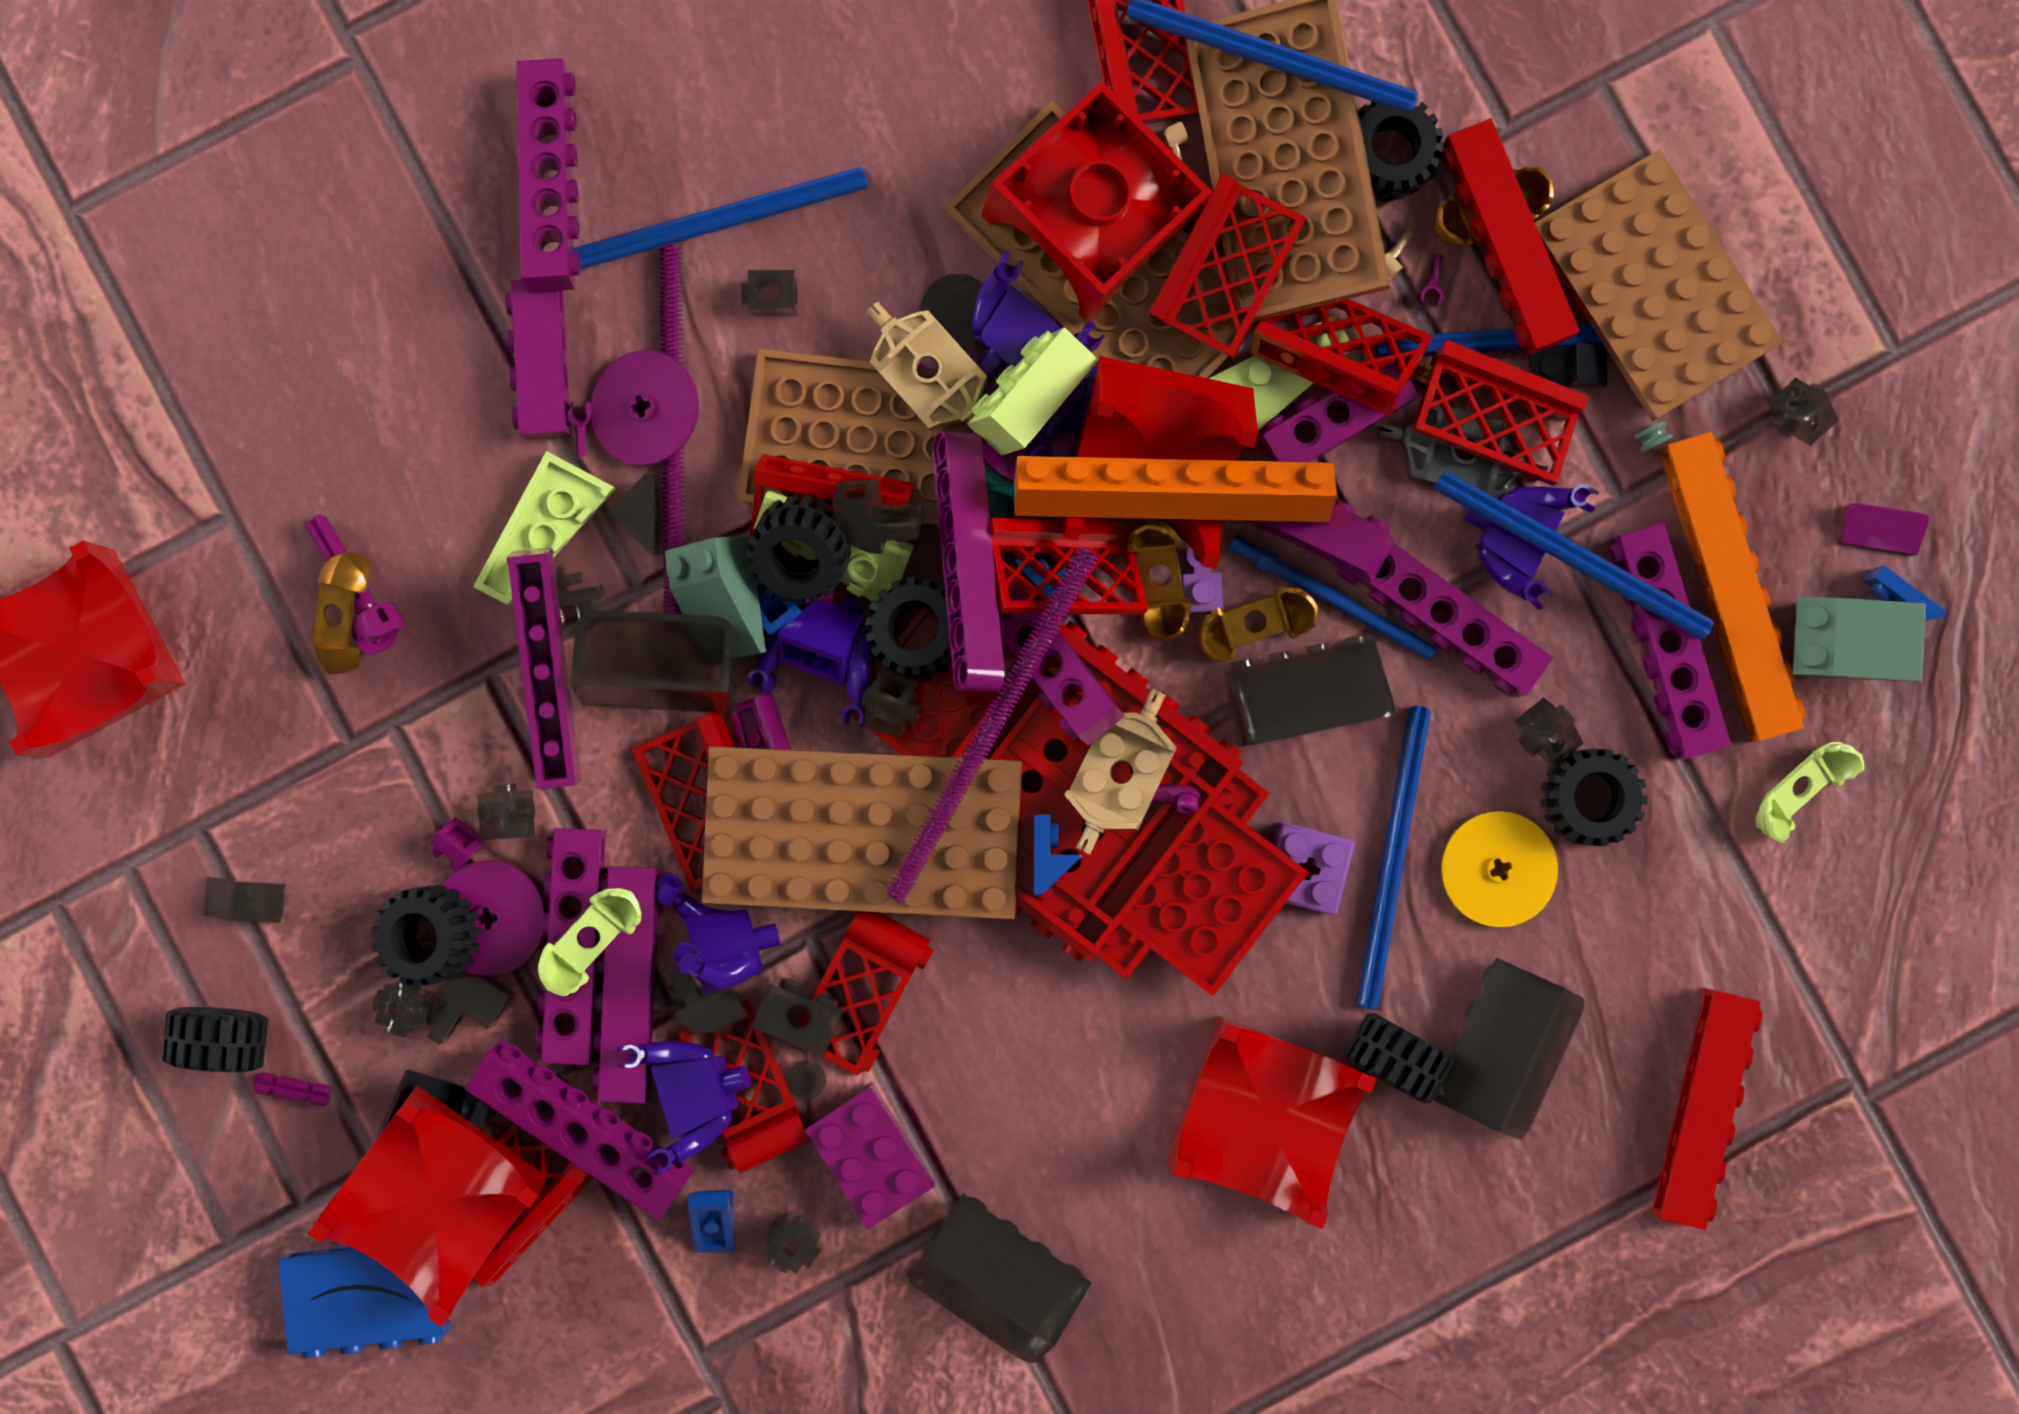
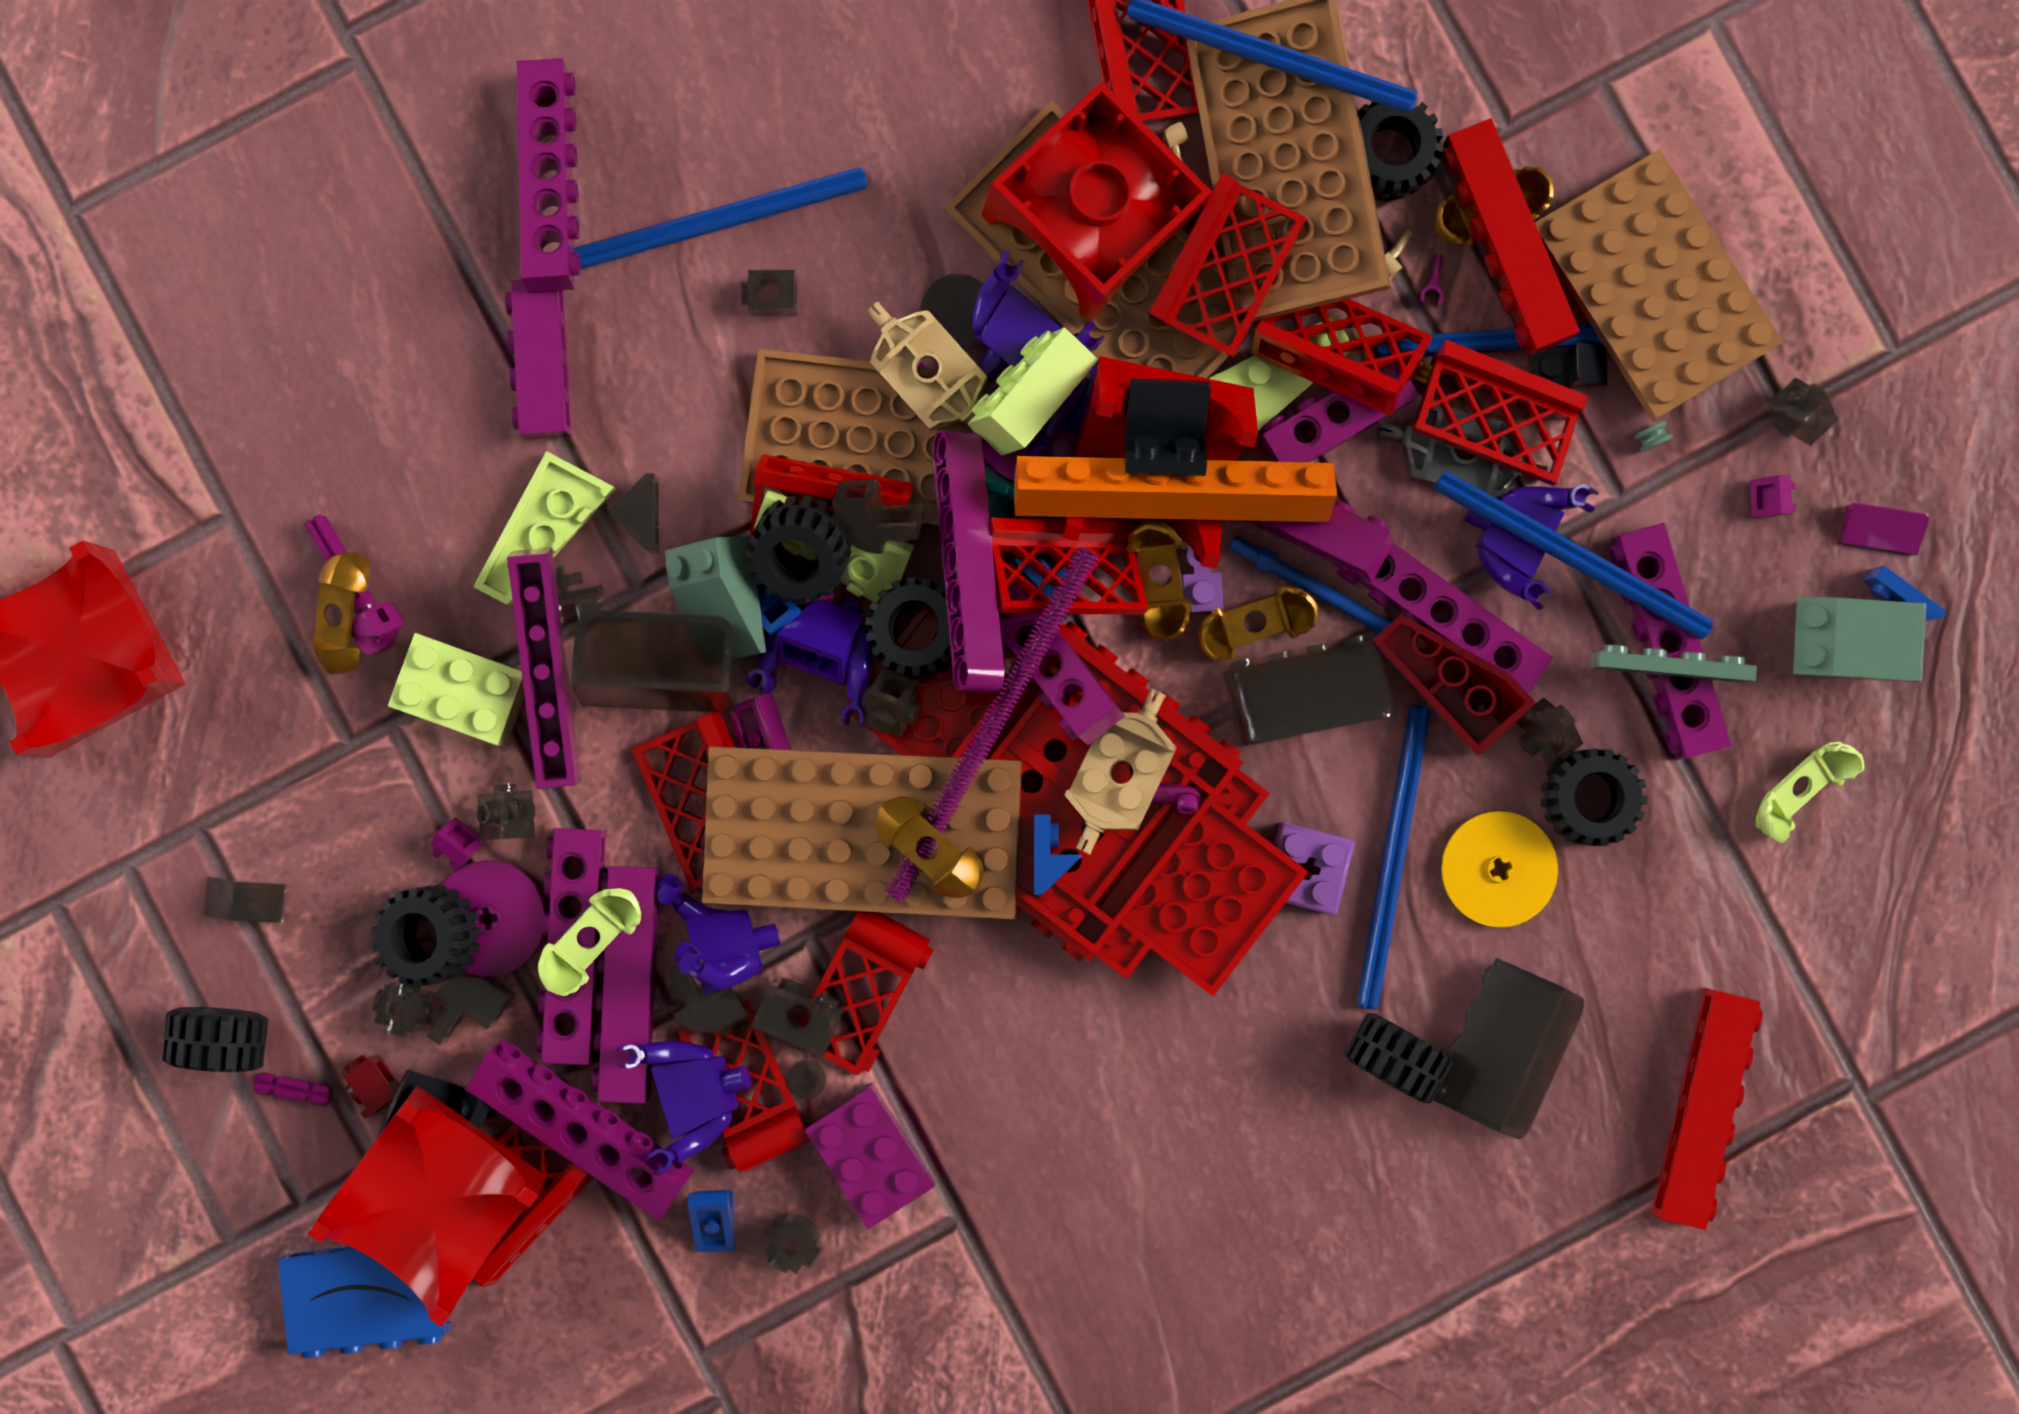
magenta hand [567,401,592,457] -> none
magenta piece [591,350,699,466] -> none
magenta axle [659,244,687,629] -> none
clear smoke windscreen [907,1194,1092,1363] -> none
red piece [1167,1016,1377,1229] -> none
orange brick [1659,431,1805,742] -> none
none -> dark red brick [344,1054,400,1119]
none -> yellowish green brick [388,633,525,747]
none -> pearl gold piece [876,796,984,899]
none -> black bracket [1123,378,1211,476]
none -> dark red wedge [1372,614,1537,756]
none -> sand green plate [1590,645,1757,683]
none -> magenta tile [1750,475,1797,519]

